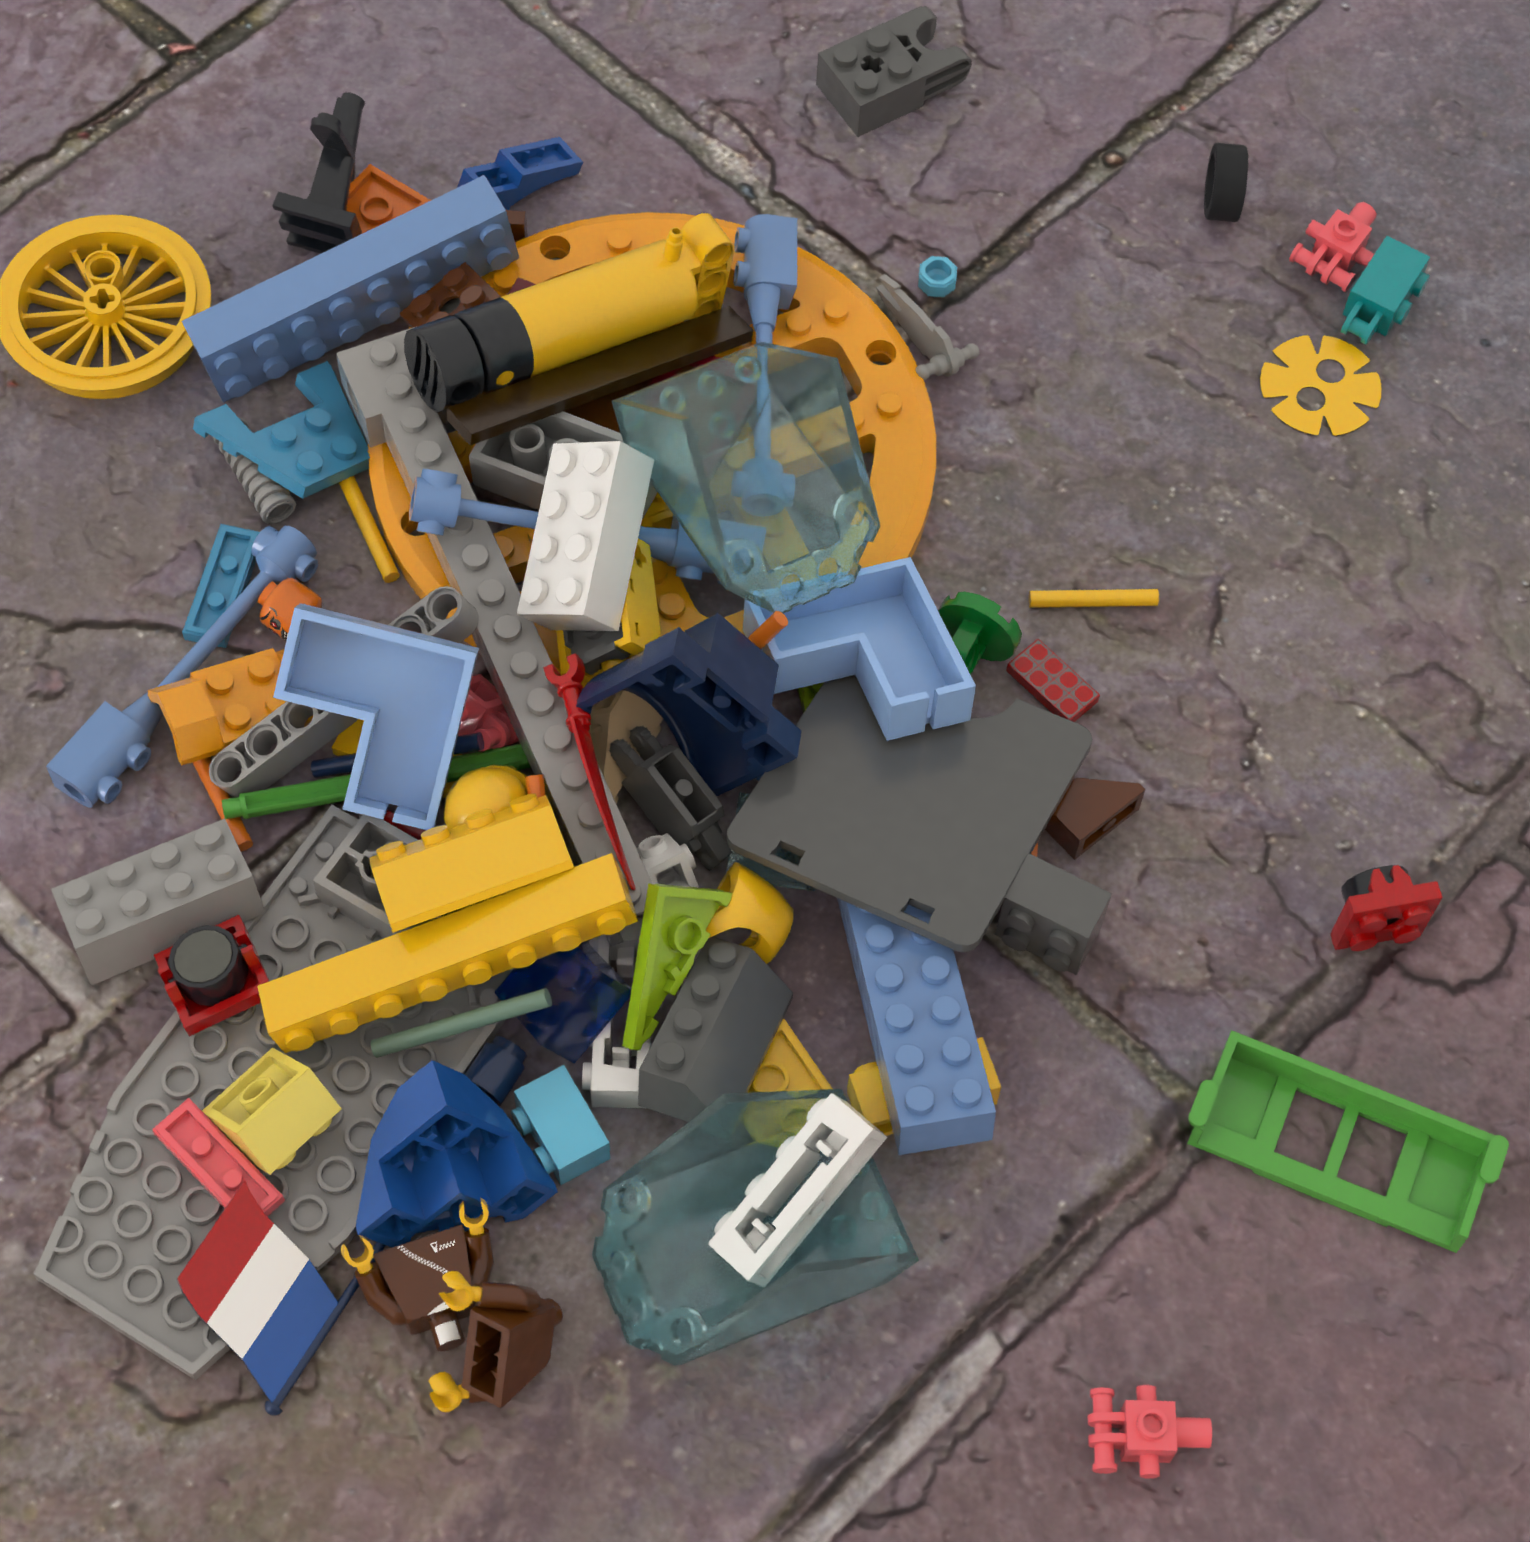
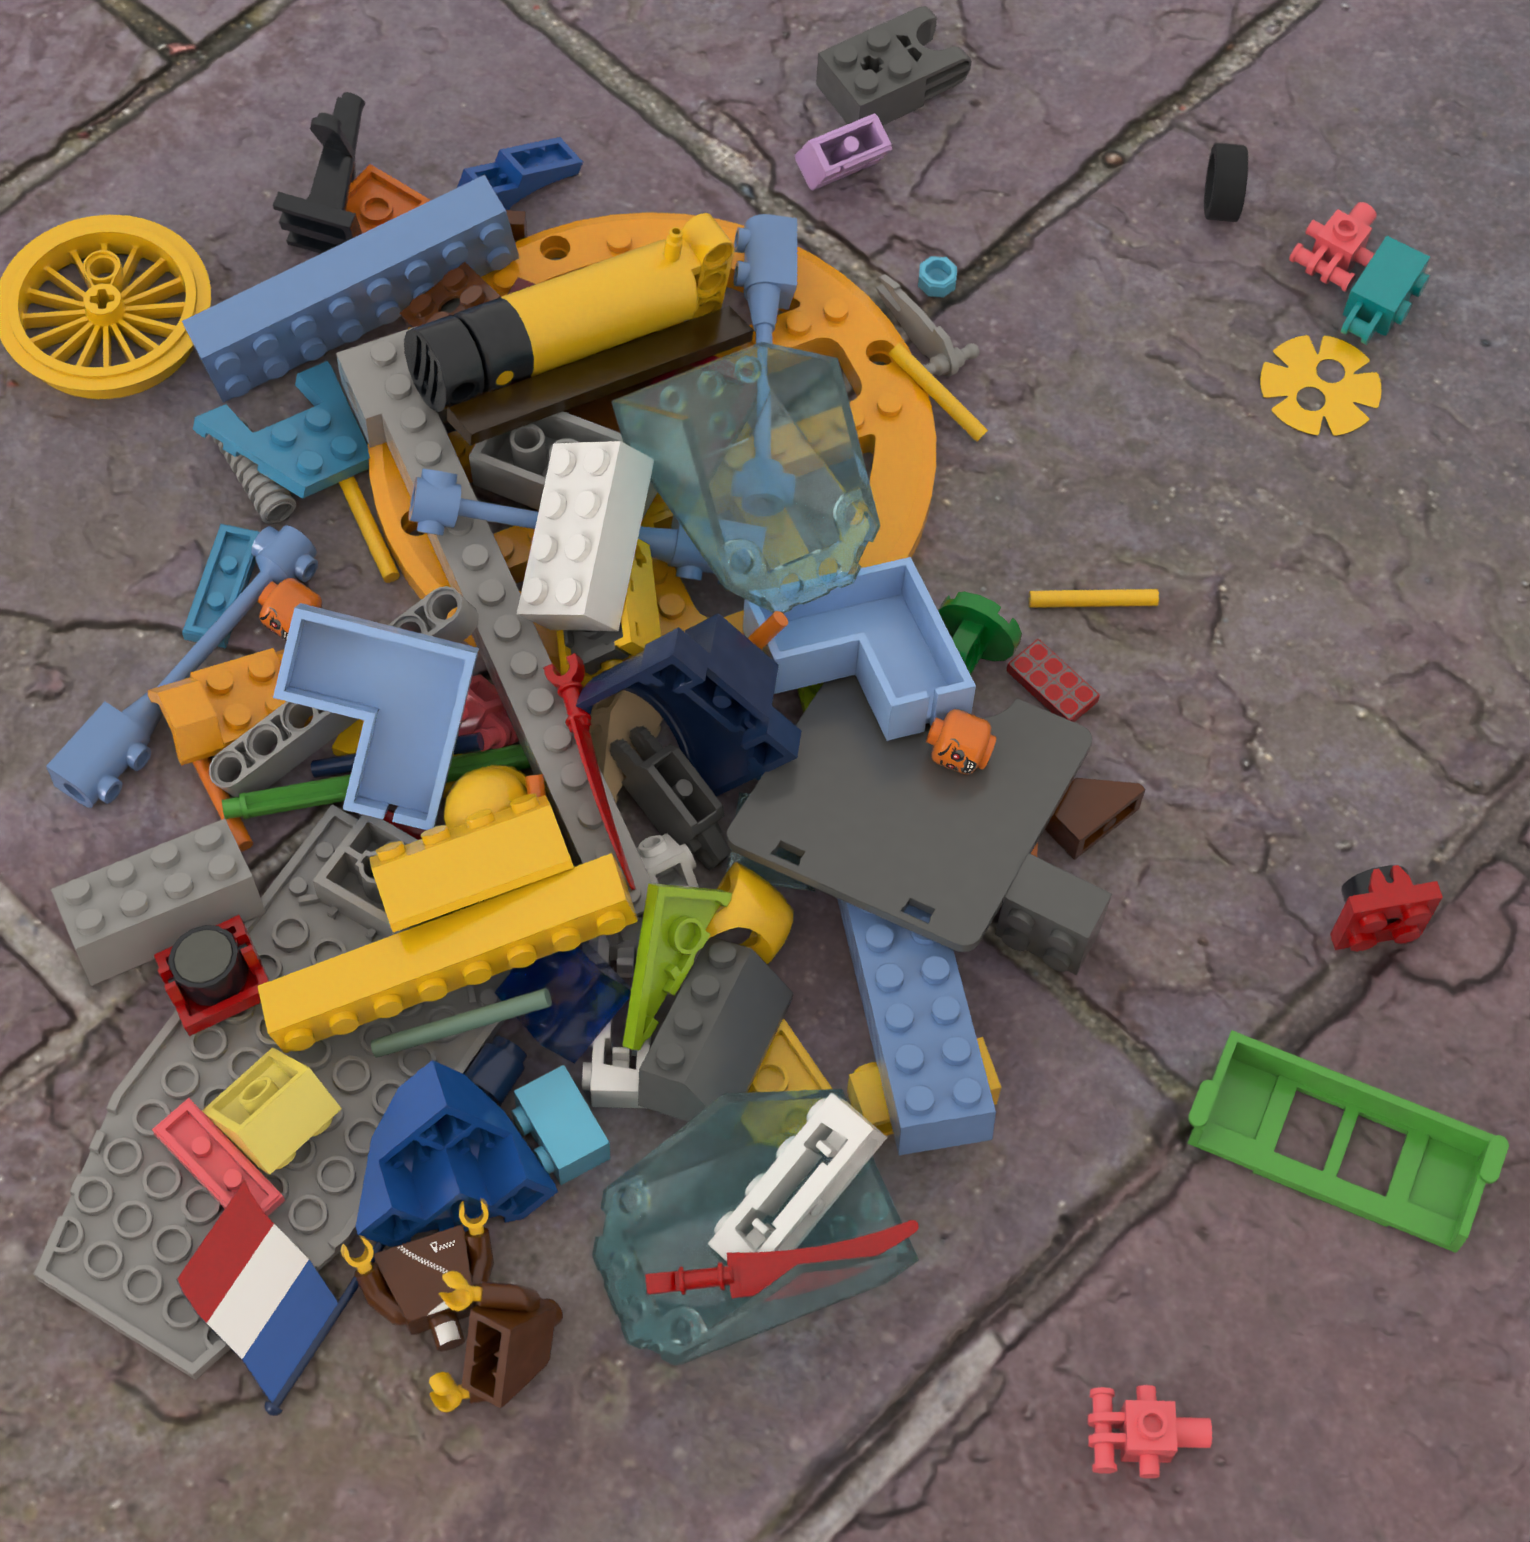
none -> red sword [645,1220,919,1299]
none -> lavender brick [795,113,892,191]
none -> yellow bar [888,342,988,442]
none -> orange head [926,709,996,775]

